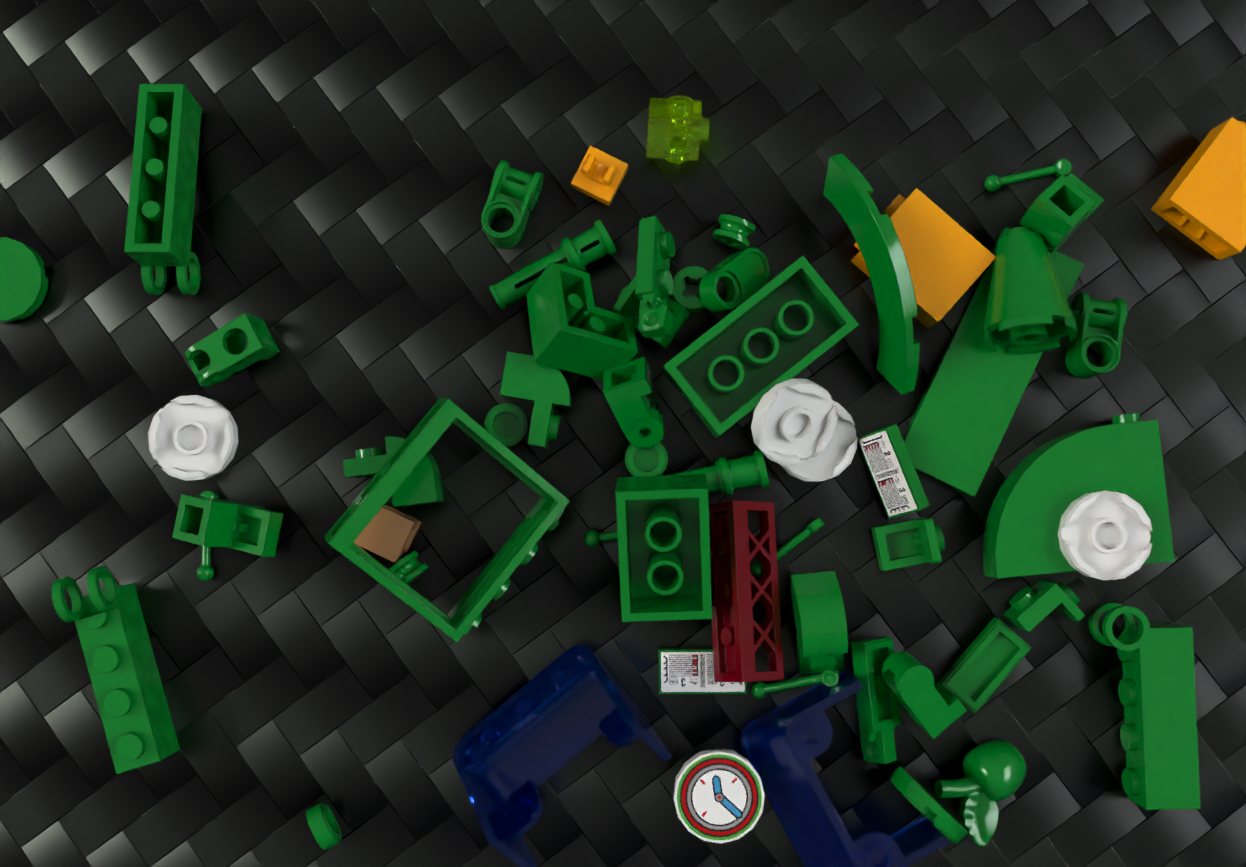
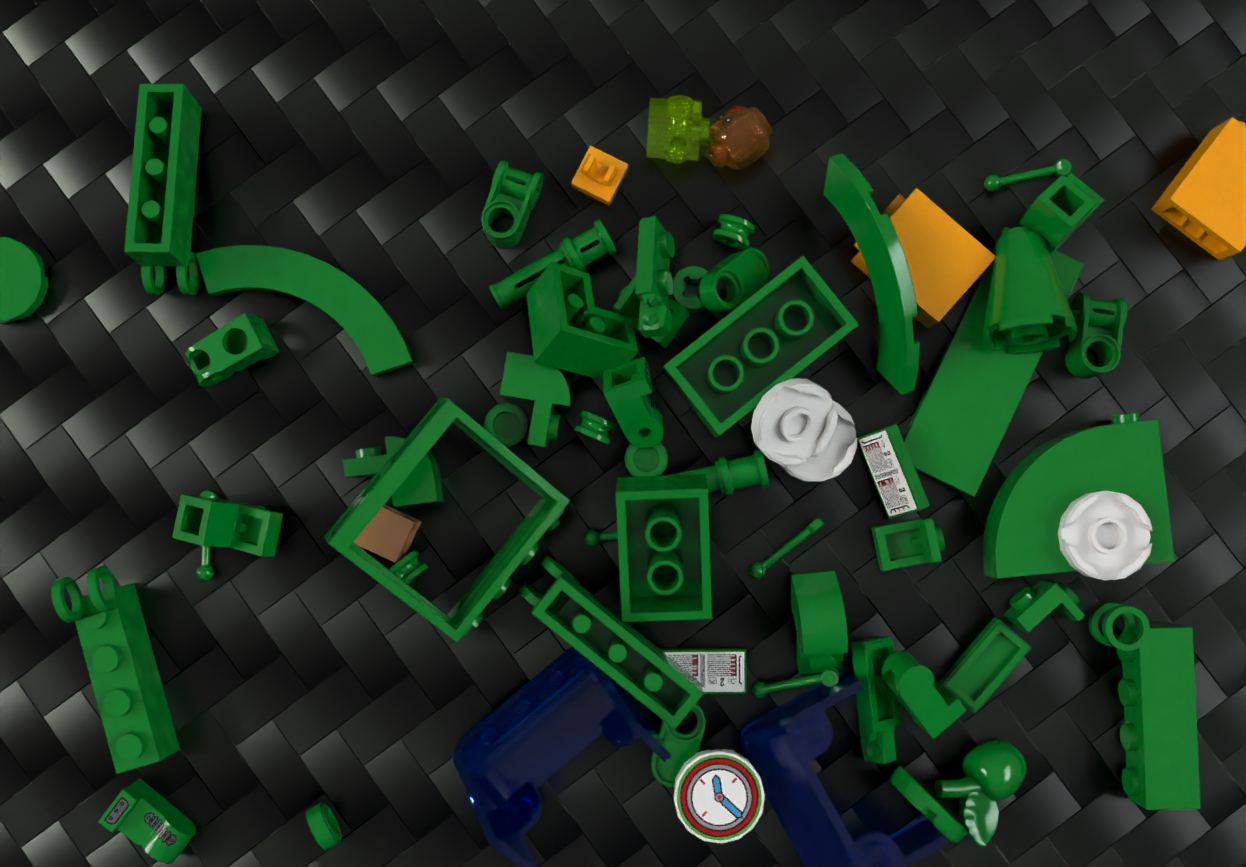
white tile [148,395,238,481] -> none
dark red fence [709,501,784,682] -> none
none -> green leg [98,778,196,864]
none -> green tile [196,245,414,376]
none -> green hinge [519,556,704,729]
none -> green bush [573,410,617,445]
none -> green piece [651,703,706,787]
none -> clear orange head [706,105,772,171]

